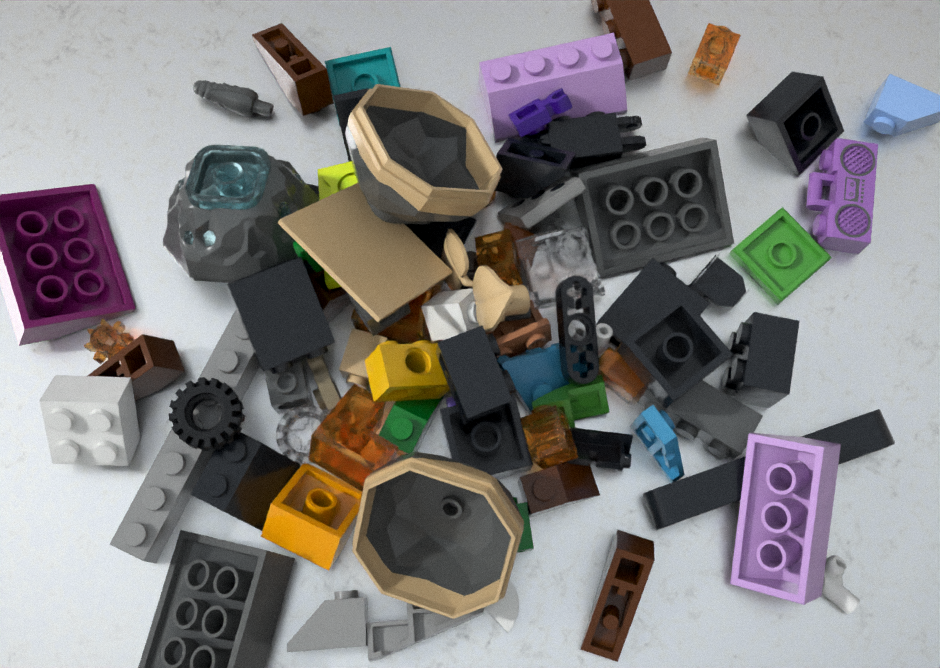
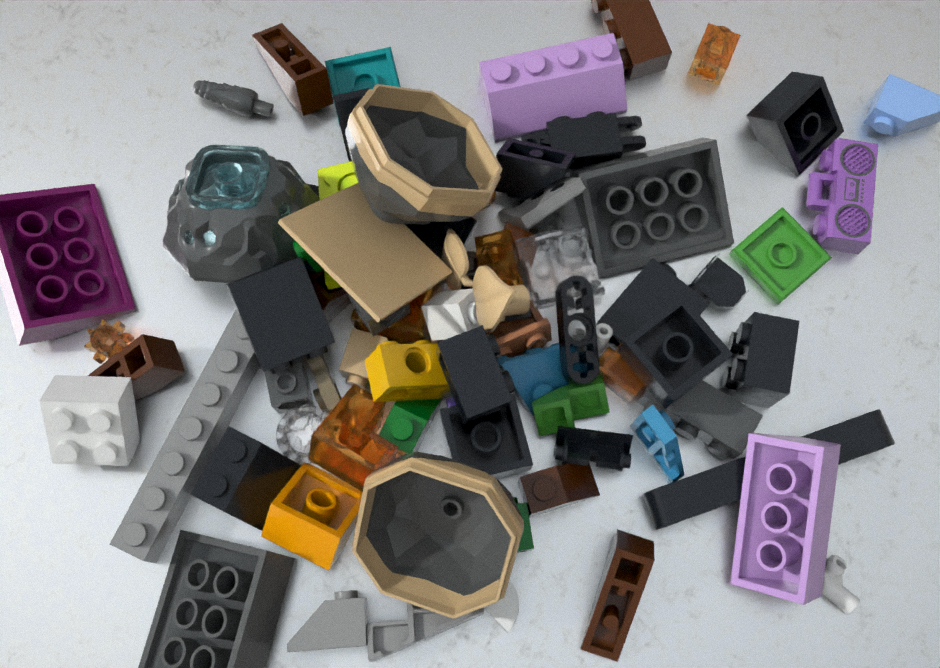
black tyre [169,377,245,451] -> none
dark purple plate [508,88,573,137] -> none
clear orange brick [520,405,579,469] -> none

